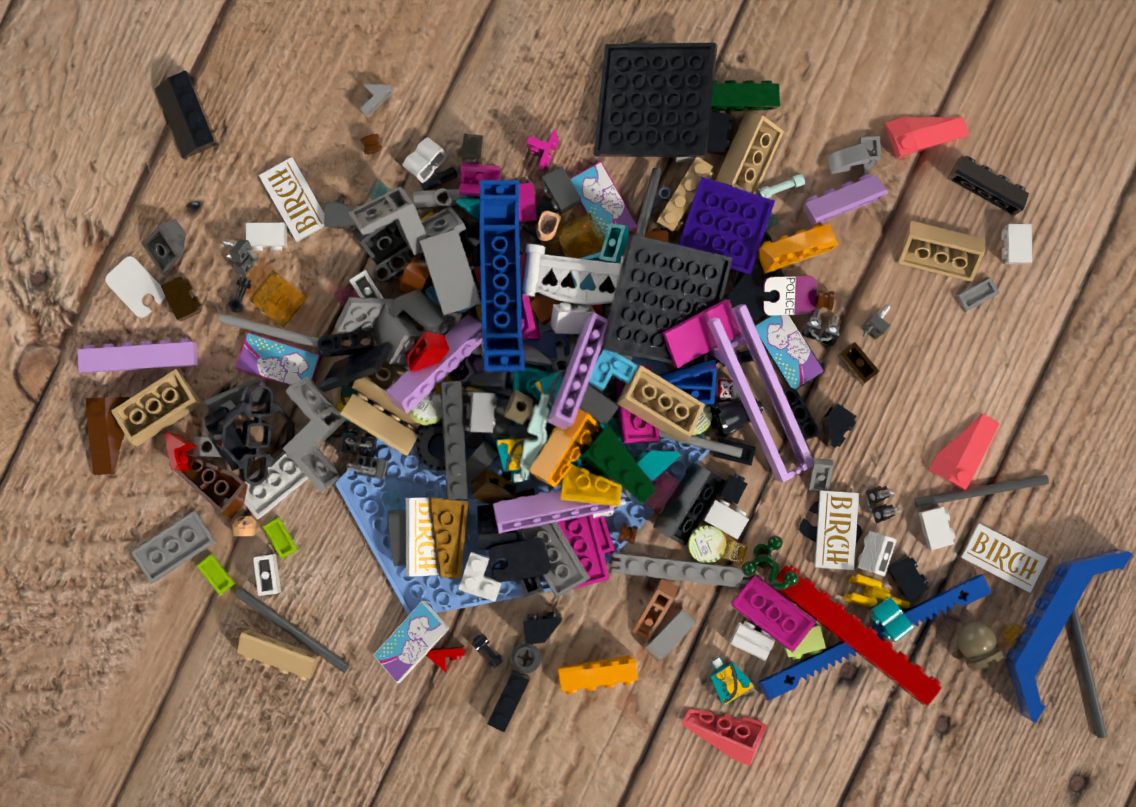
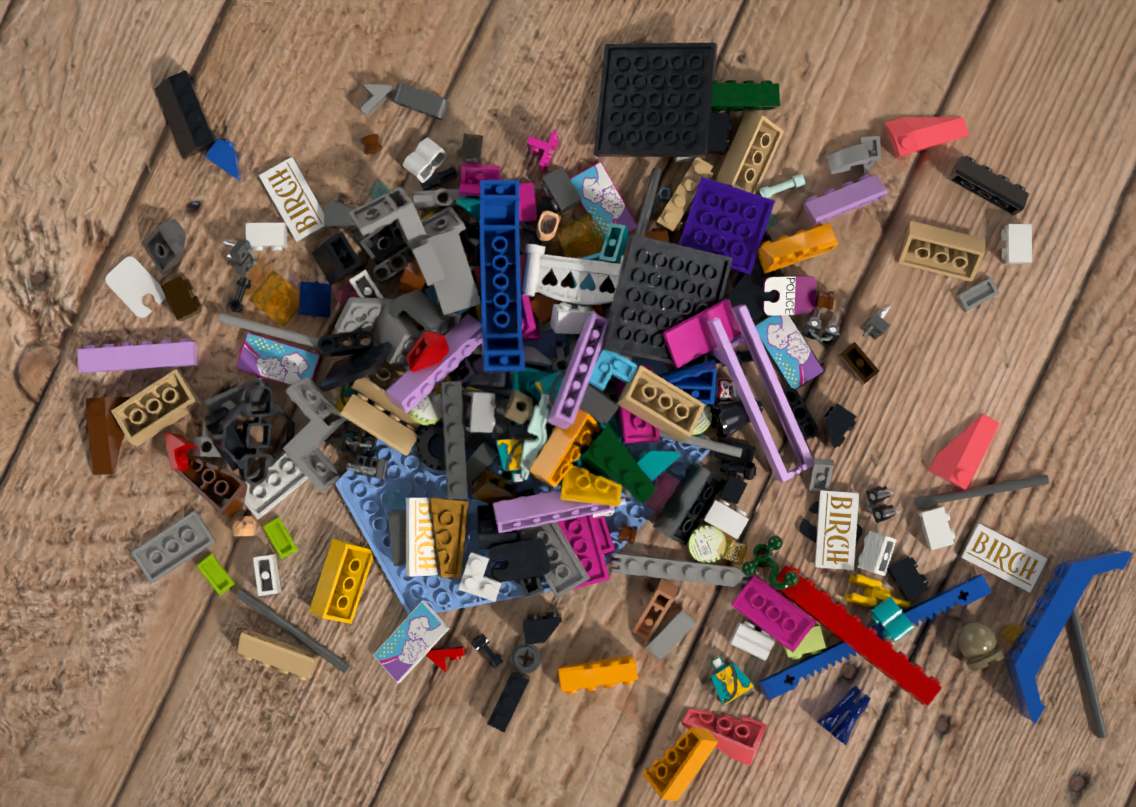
none -> blue slope [205,138,241,181]
none -> clear blue piece [298,281,332,318]
none -> yellow slope [309,538,374,624]
none -> black slope [311,231,364,286]
none -> dark grey beam [391,83,449,120]
none -> light grey tile [412,242,446,286]
none -> light orange wedge [642,727,718,801]
none -> black bar [720,460,757,480]
none -> clear blue piece [816,686,871,745]

